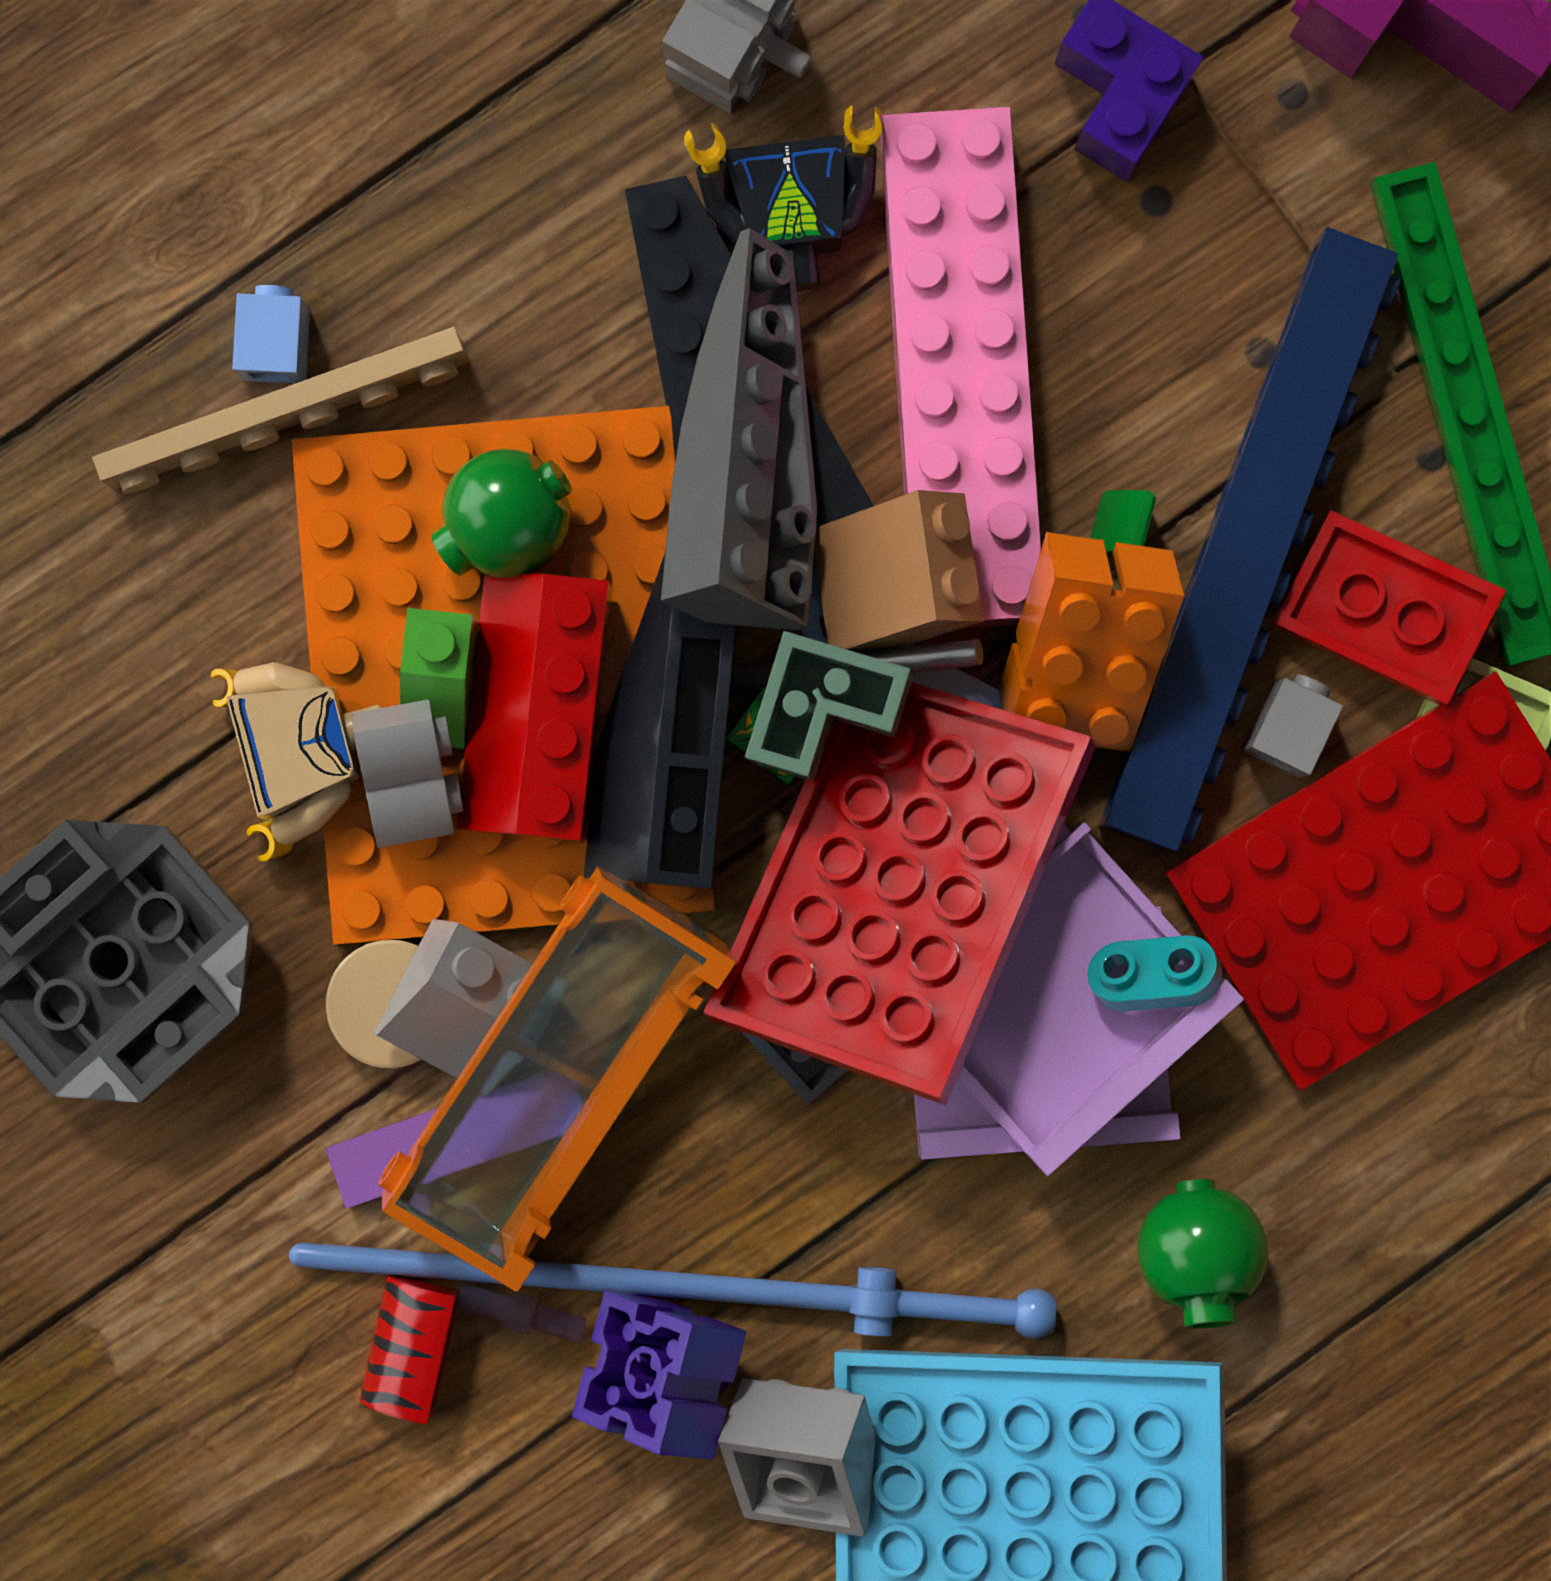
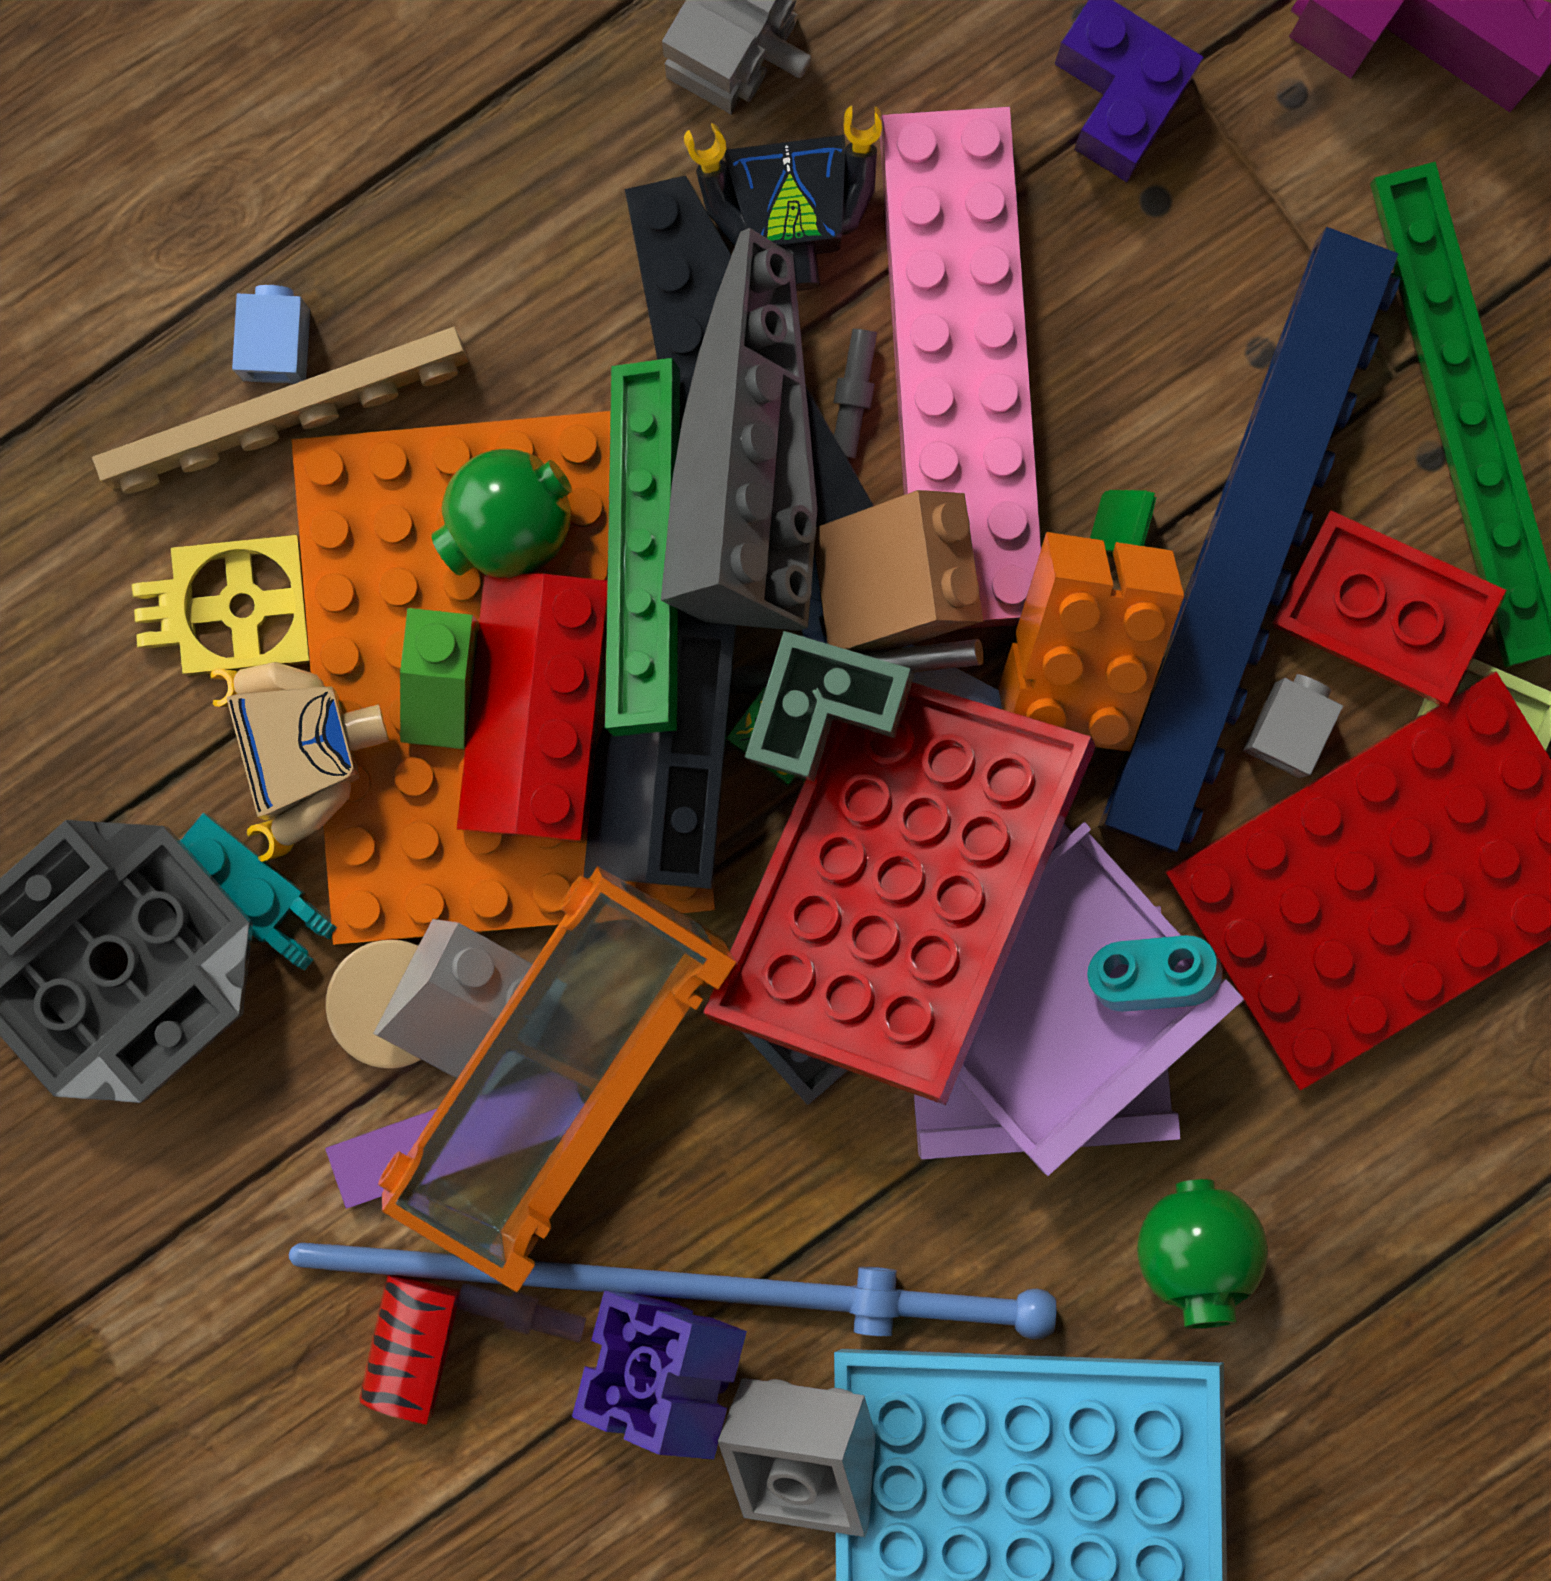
light grey brick [351,699,464,848] -> none
none -> light yellow piece [132,535,310,676]
none -> teal hinge [180,813,337,971]
none -> green plate [605,358,680,736]
none -> dark grey bar [833,328,877,458]

